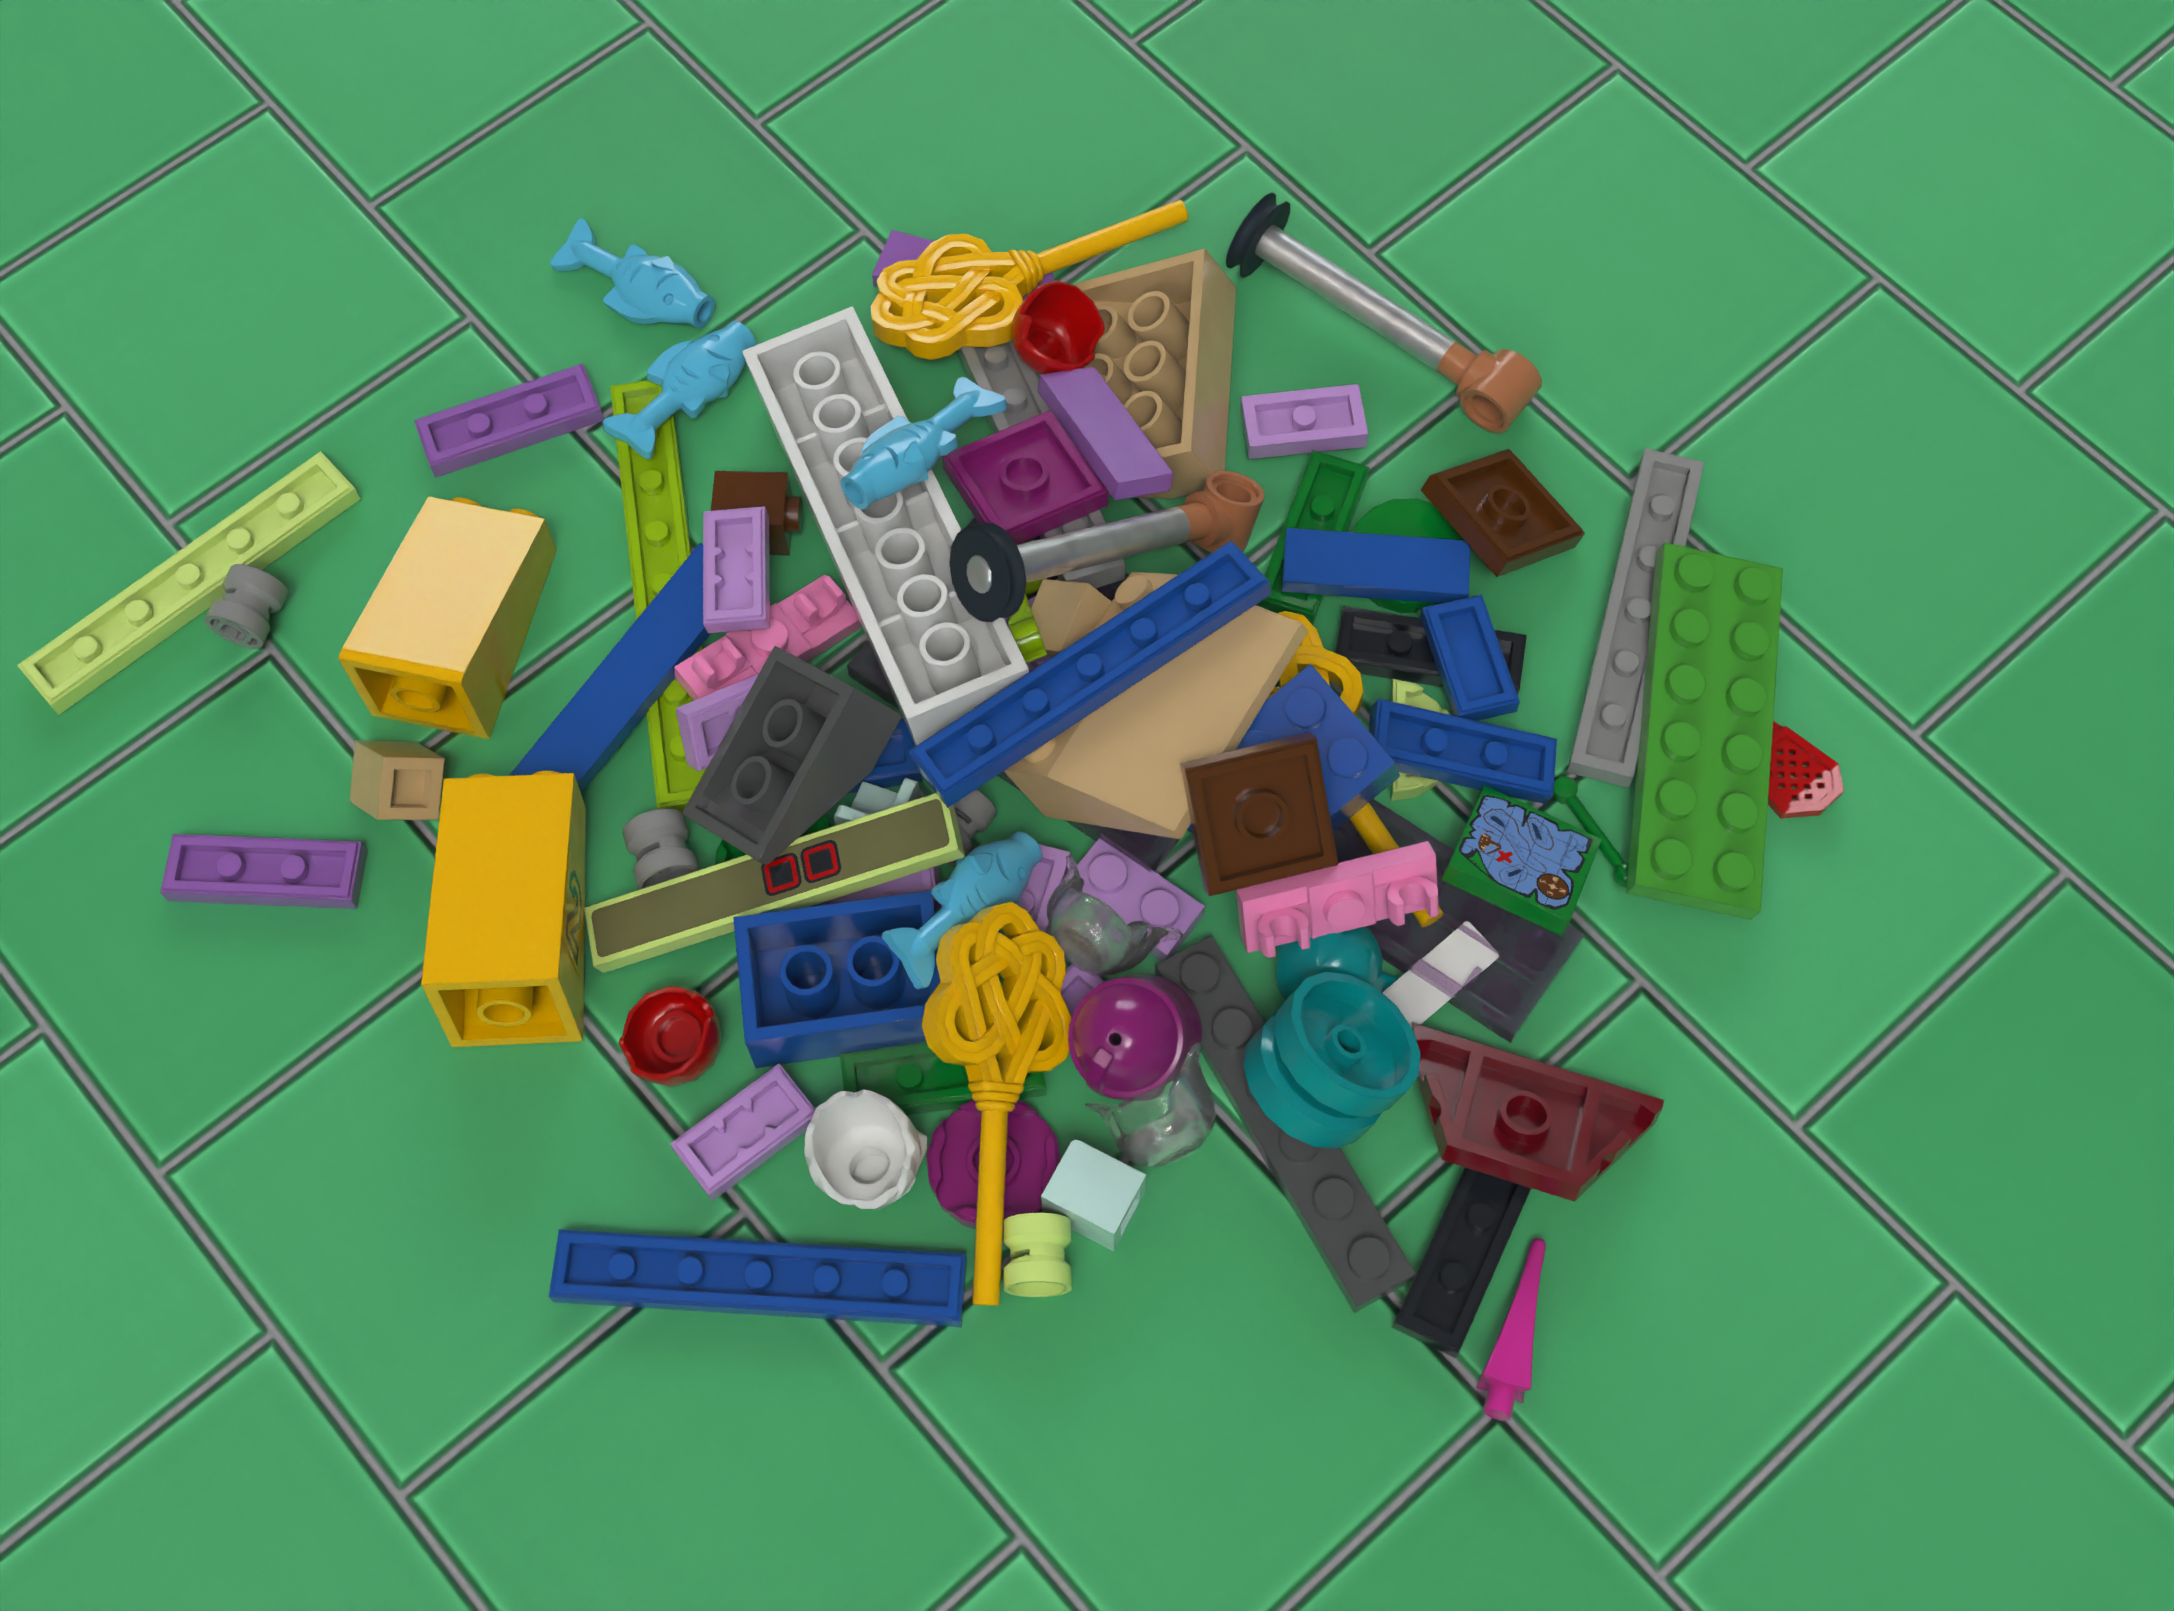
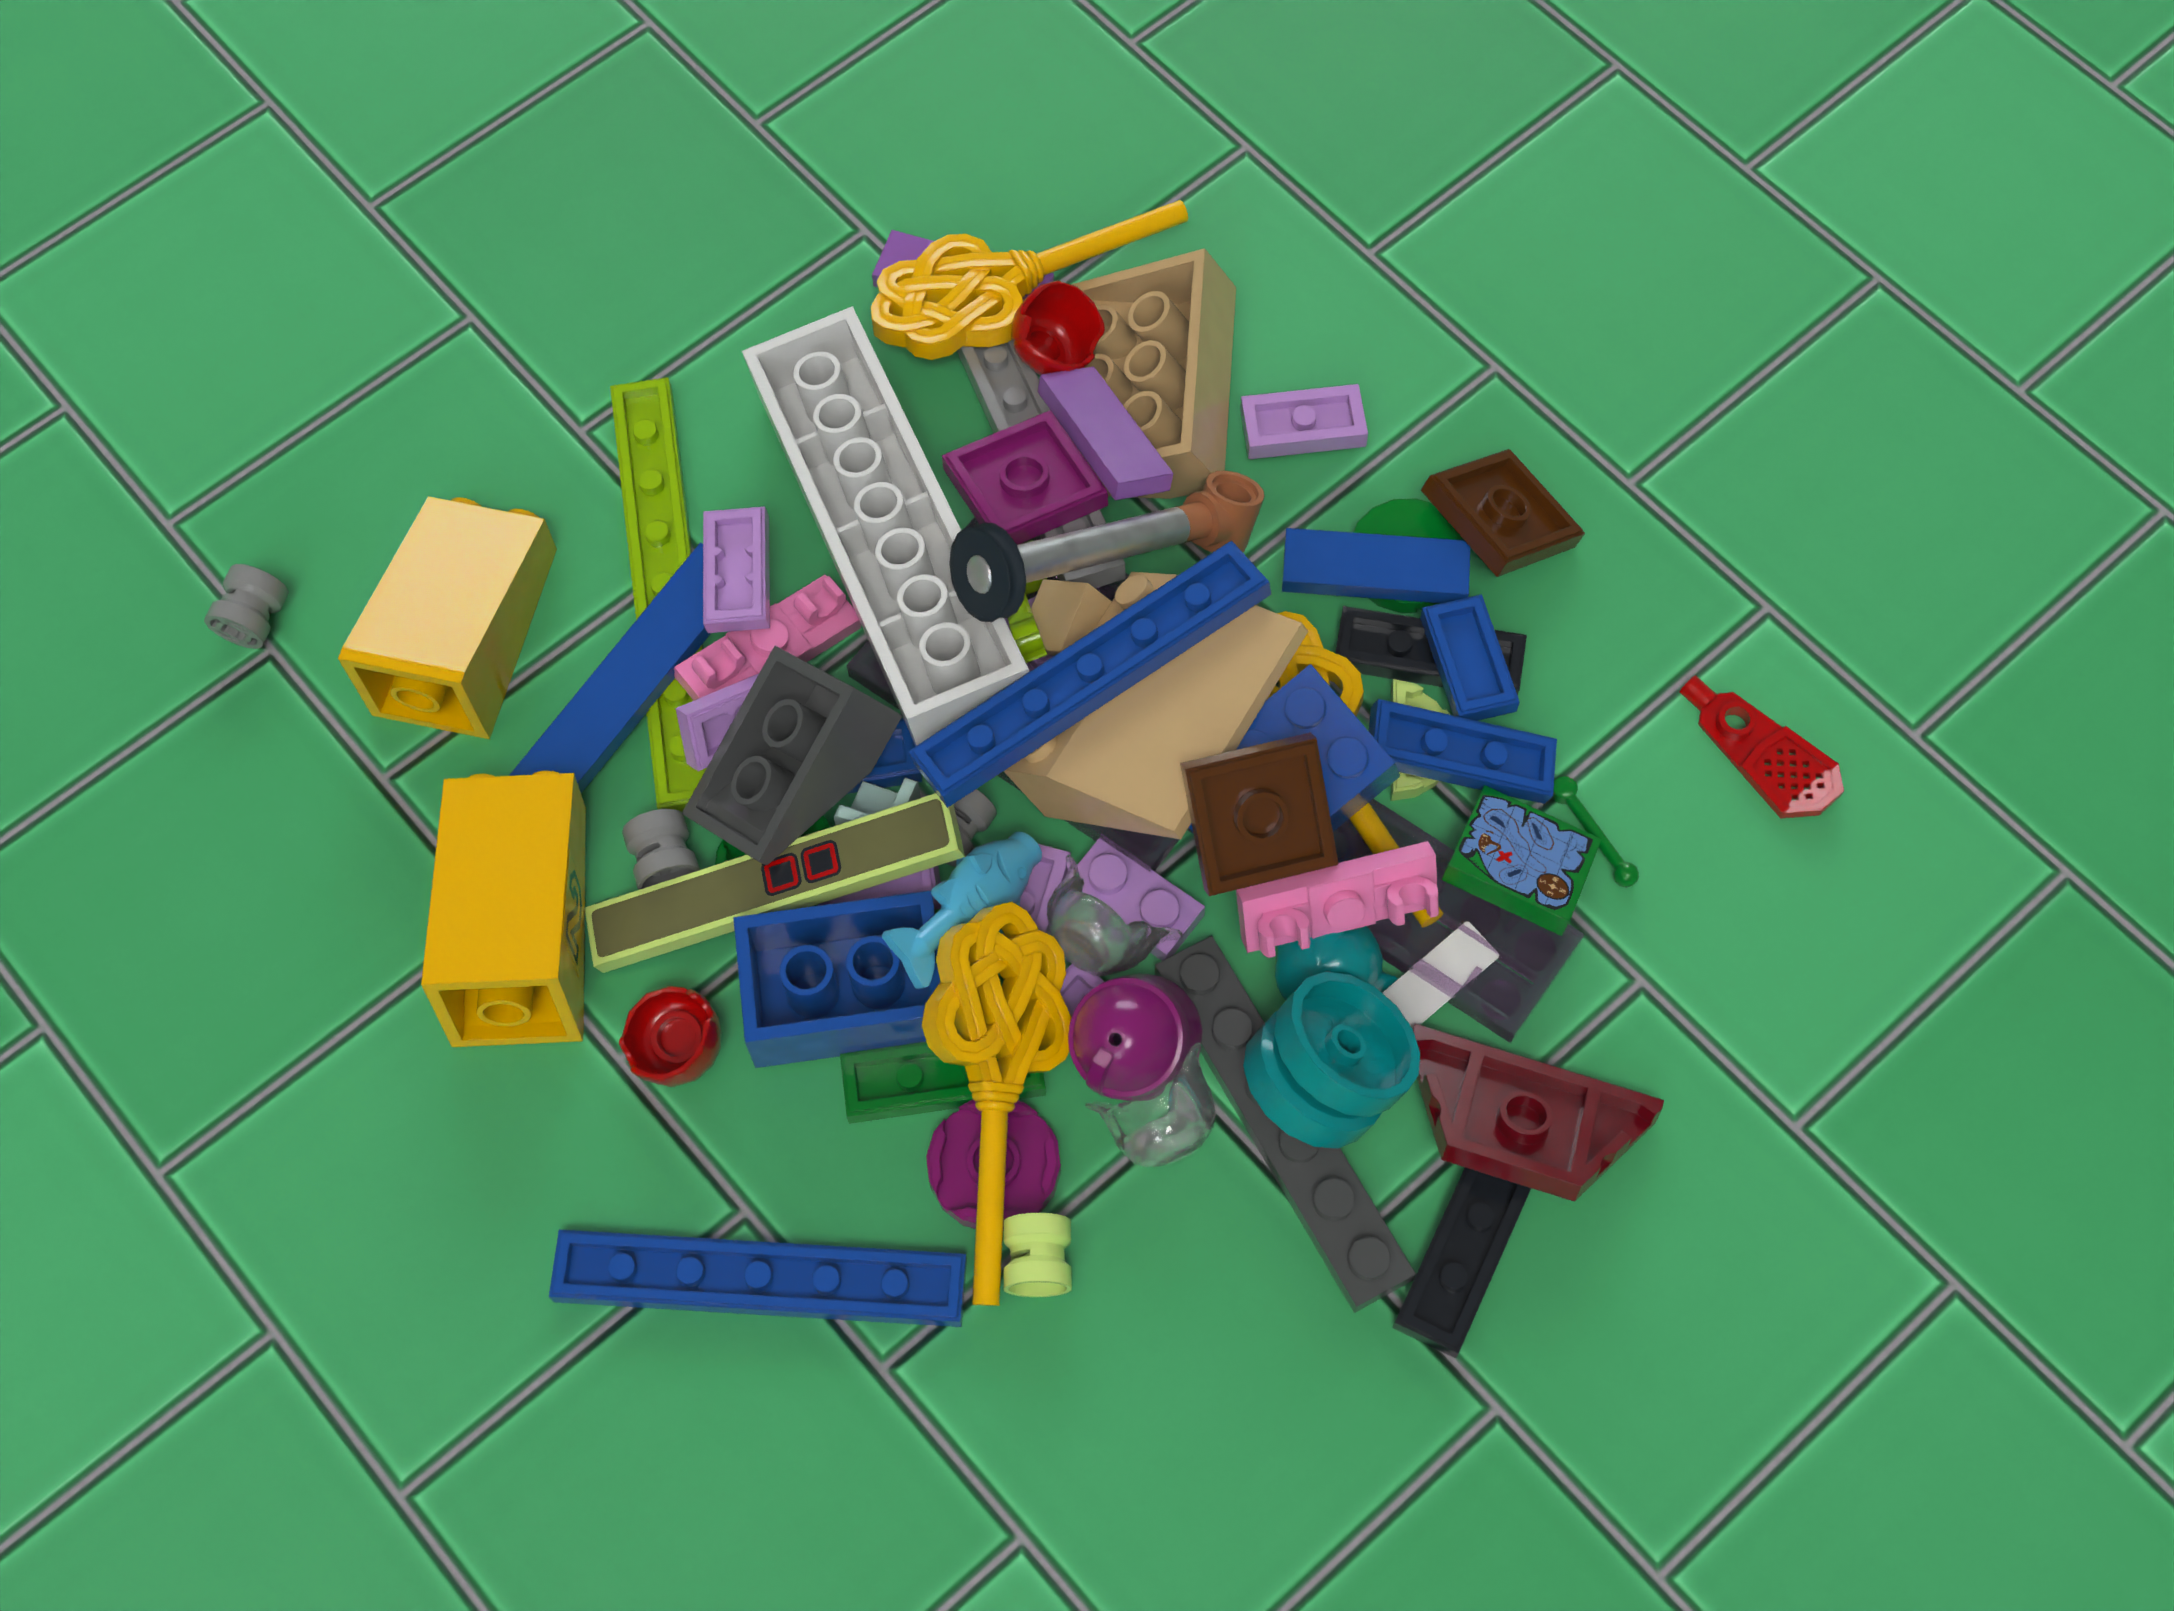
yellowish green tile [17,451,361,715] -> none
medium lavender tile [160,834,368,909] -> none
tan panel [350,740,445,820] -> none
medium lavender tile [414,363,604,478] -> none
medium azure animal [550,218,715,328] -> none
medium azure animal [603,321,756,460] -> none
lavender plate [670,1064,816,1201] -> none
reddish brown brick [711,471,803,556] -> none
white hair [804,1089,927,1210] -> none
medium azure animal [841,377,1007,509] -> none
light aqua panel [1041,1140,1146,1251] -> none
piece [1226,192,1542,434] -> none
green tile [1256,450,1370,625] -> none
dark pink piece [1476,1238,1546,1421] -> none
light grey plate [1567,448,1704,788] -> none
bright green plate [1626,542,1783,920] -> none

